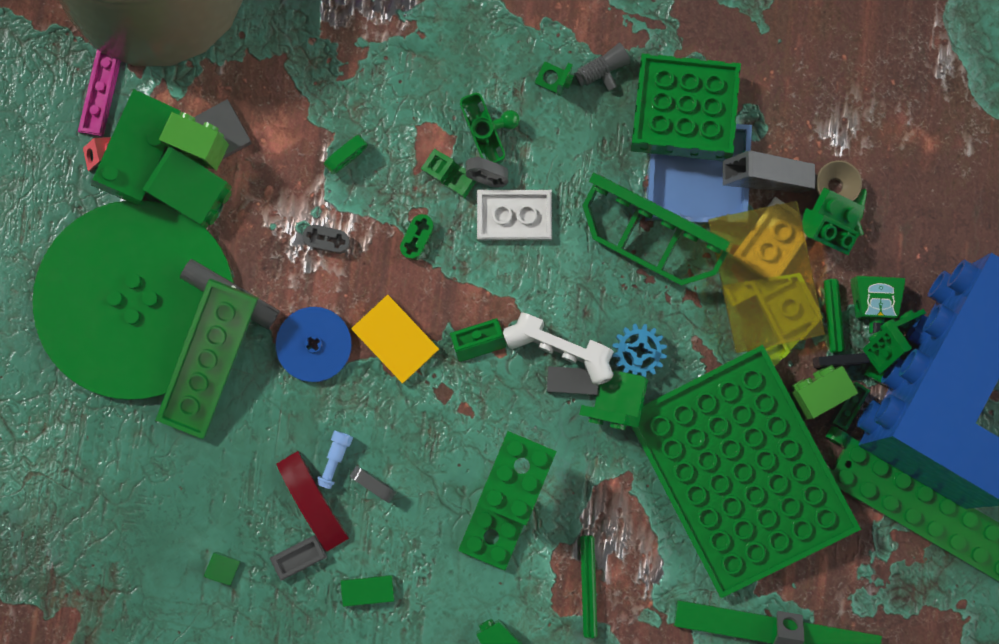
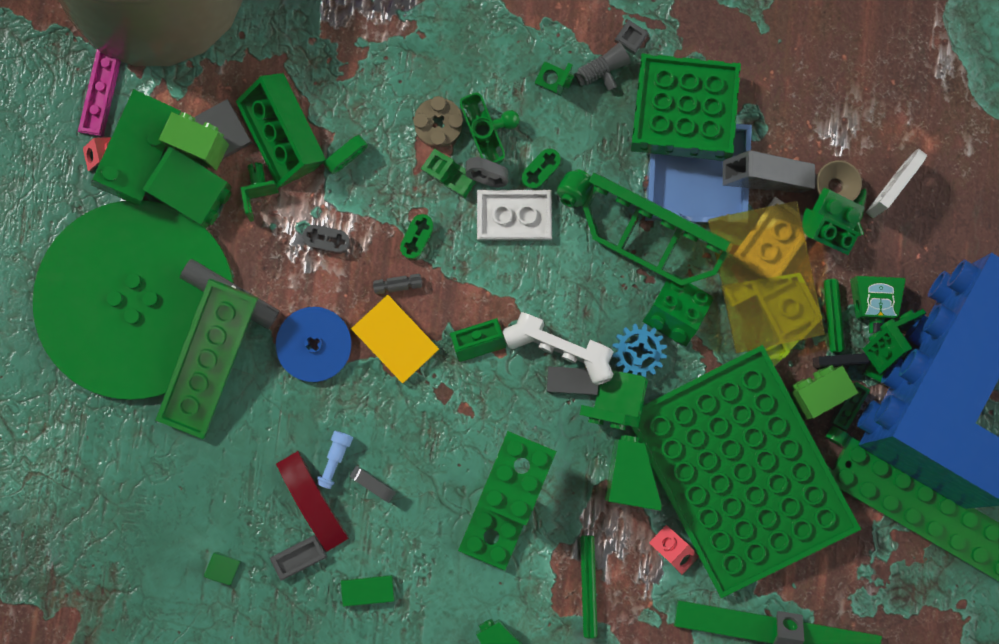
none -> green slope [236,73,326,188]
none -> green bracket [241,162,279,222]
none -> dark grey axle [373,274,422,294]
none -> dark tan plate [413,96,463,147]
none -> green beam [521,148,561,190]
none -> green head [557,169,593,208]
none -> green slope [605,435,662,511]
none -> dark grey tile [614,19,649,55]
none -> green bracket [642,274,713,347]
none -> coral bracket [649,525,699,575]
none -> white tile [865,149,927,218]

